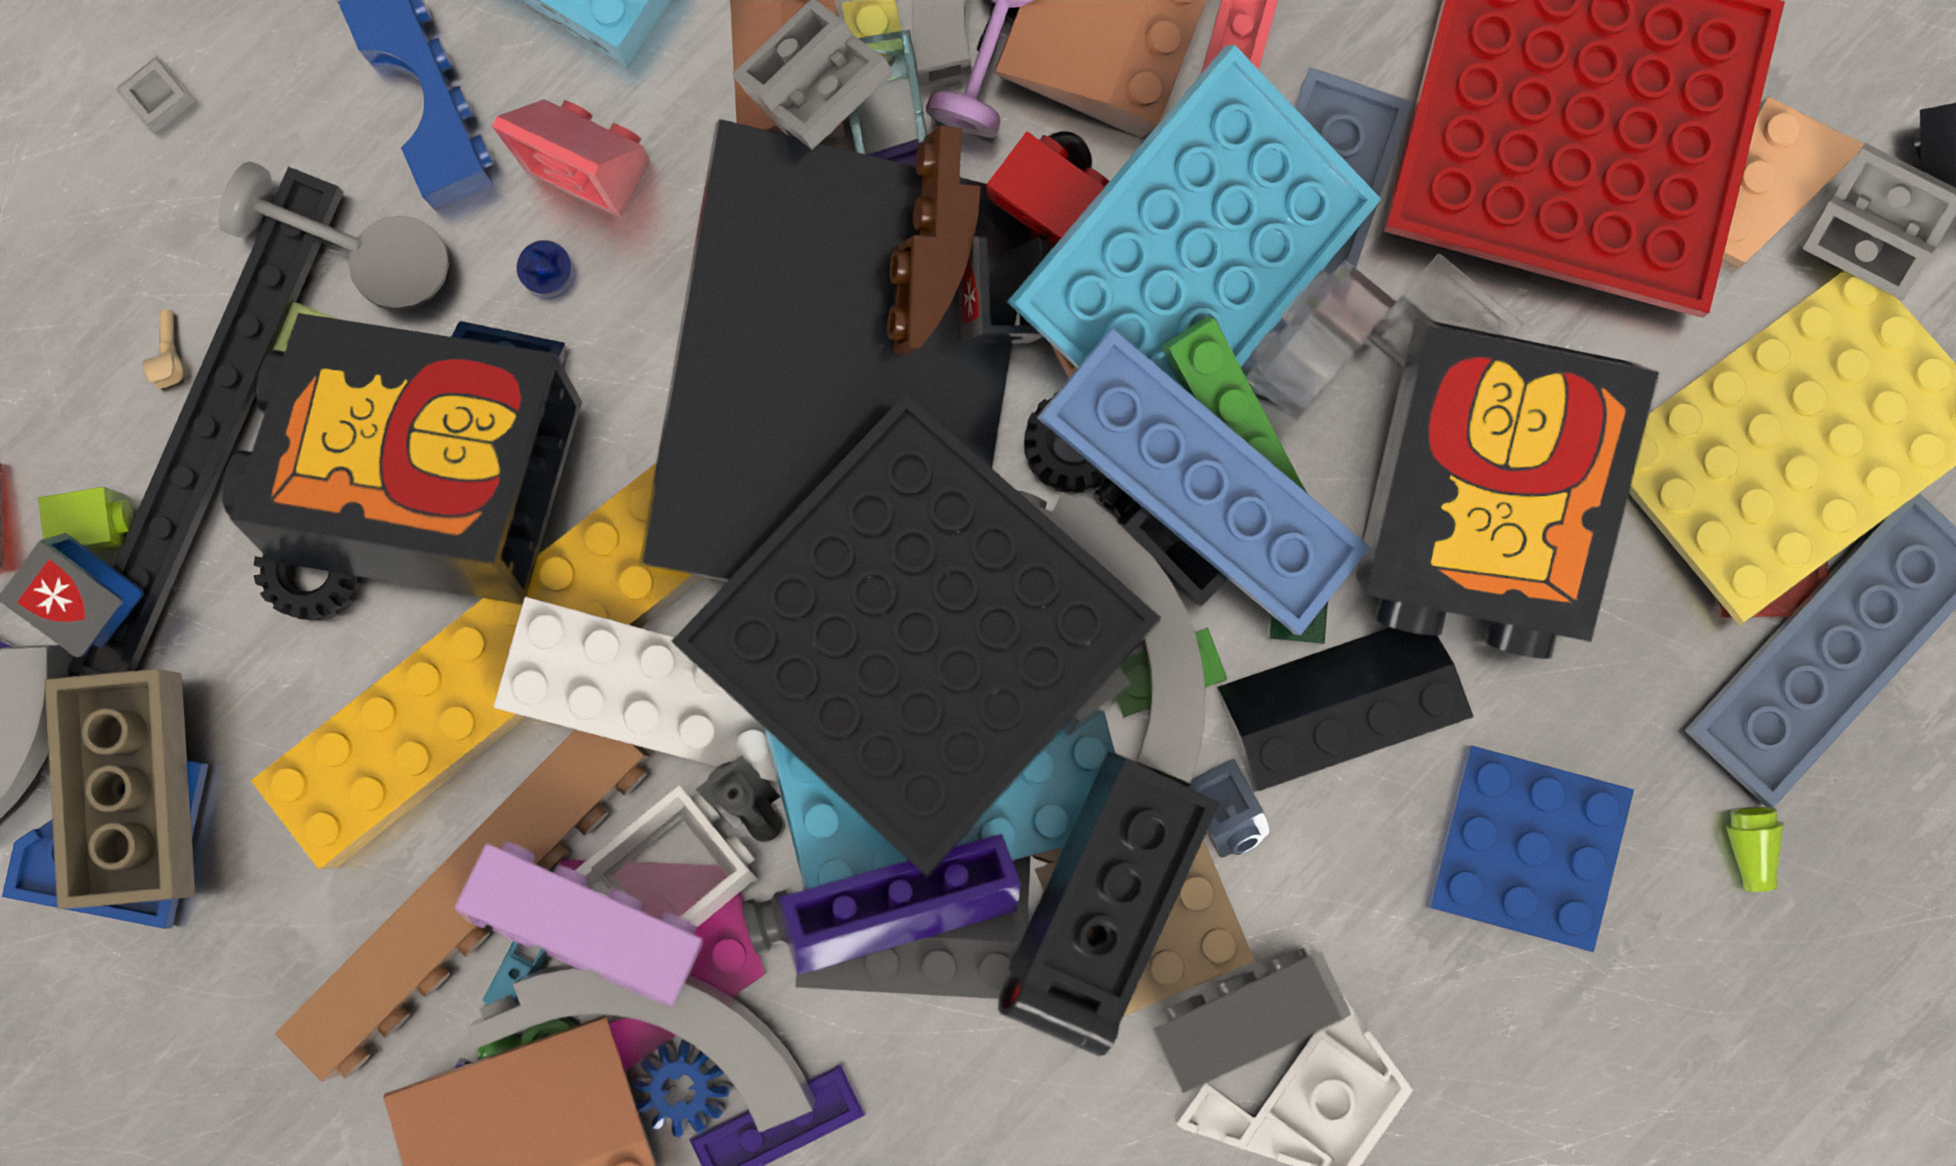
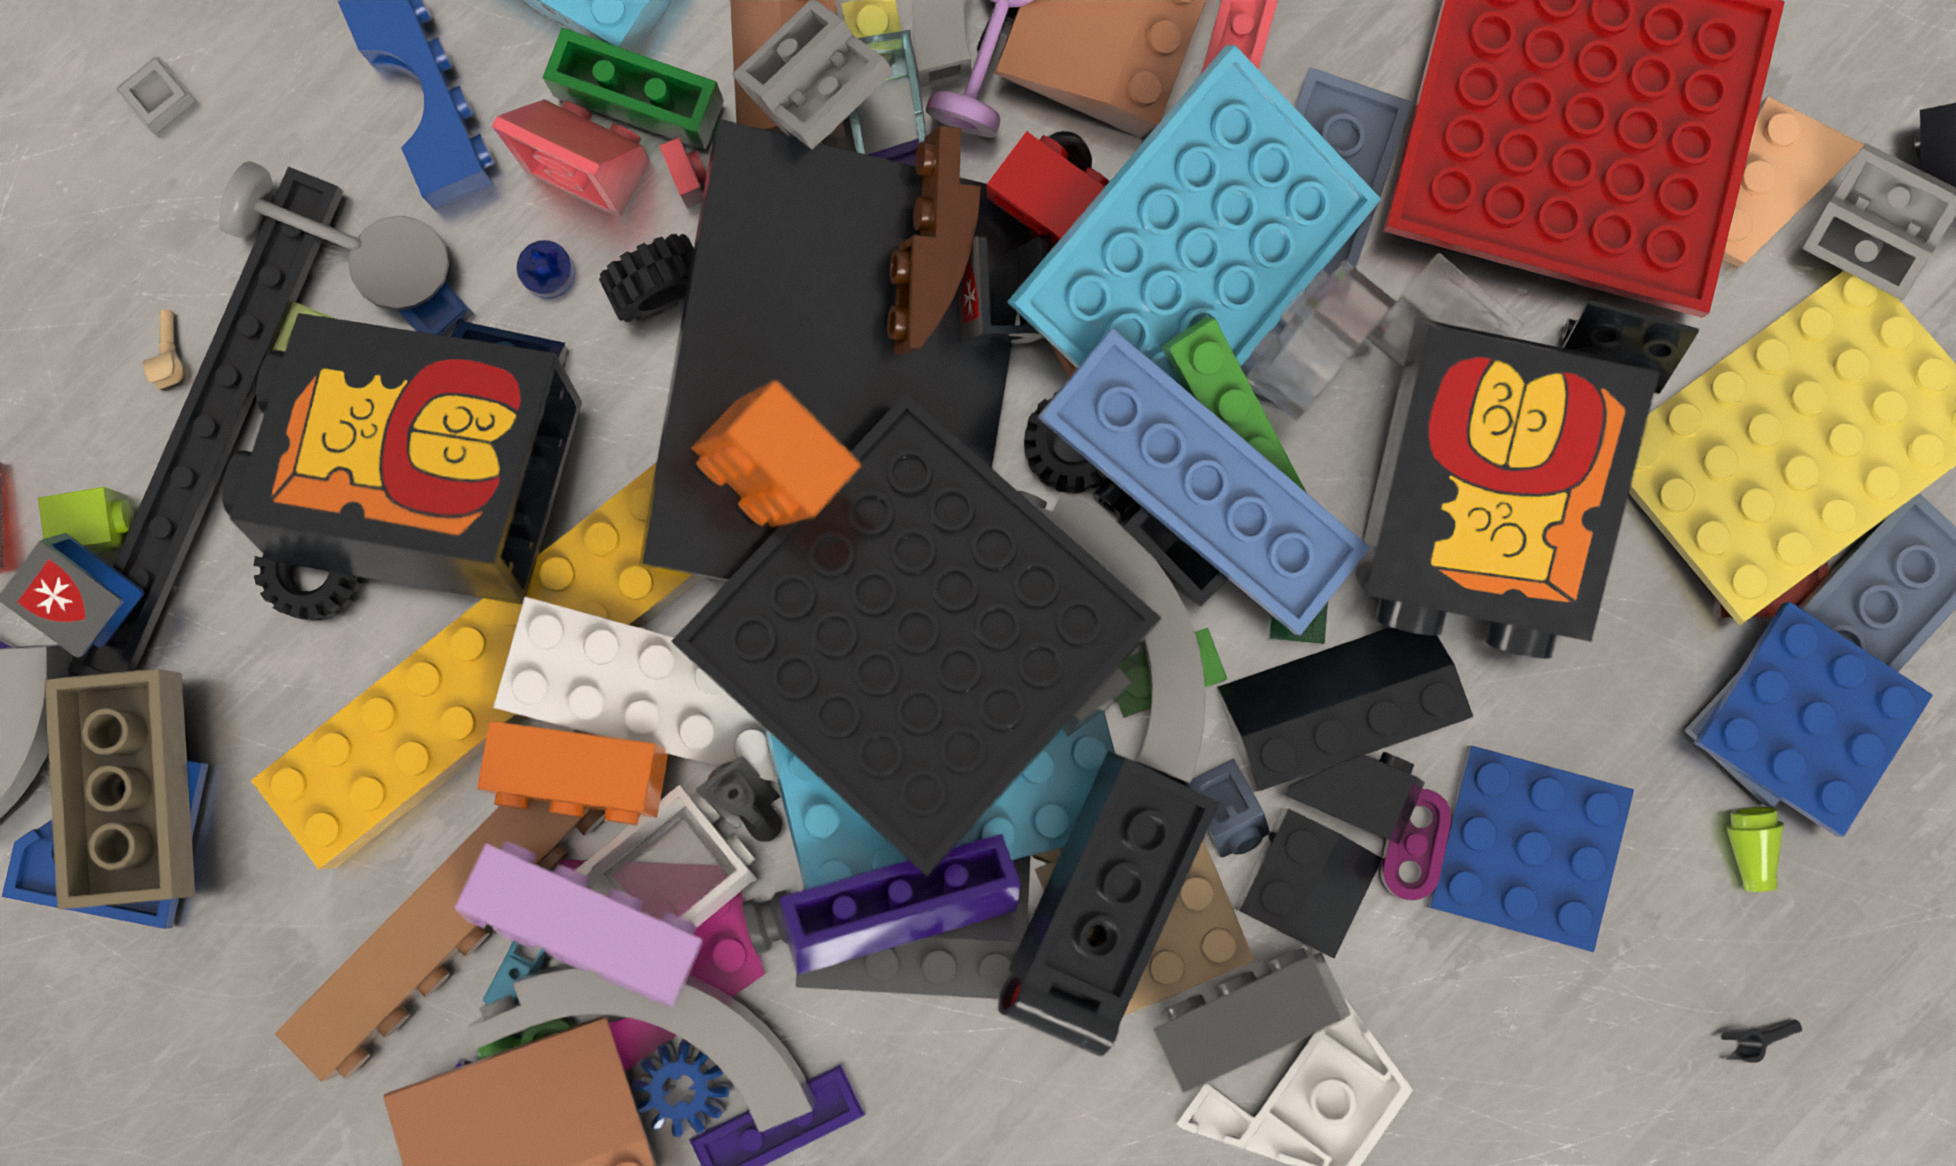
none -> blue tile [398,282,474,336]
none -> orange brick [477,721,668,826]
none -> green brick [542,27,724,150]
none -> black tyre [599,234,694,322]
none -> coral plate [659,137,707,208]
none -> orange brick [691,380,861,527]
none -> black slope [1233,808,1383,959]
none -> black slope [1285,751,1425,844]
none -> magenta plate [1381,789,1451,900]
none -> black hinge [1562,300,1699,394]
none -> blue plate [1694,602,1933,837]
none -> black hand [1721,1019,1802,1063]

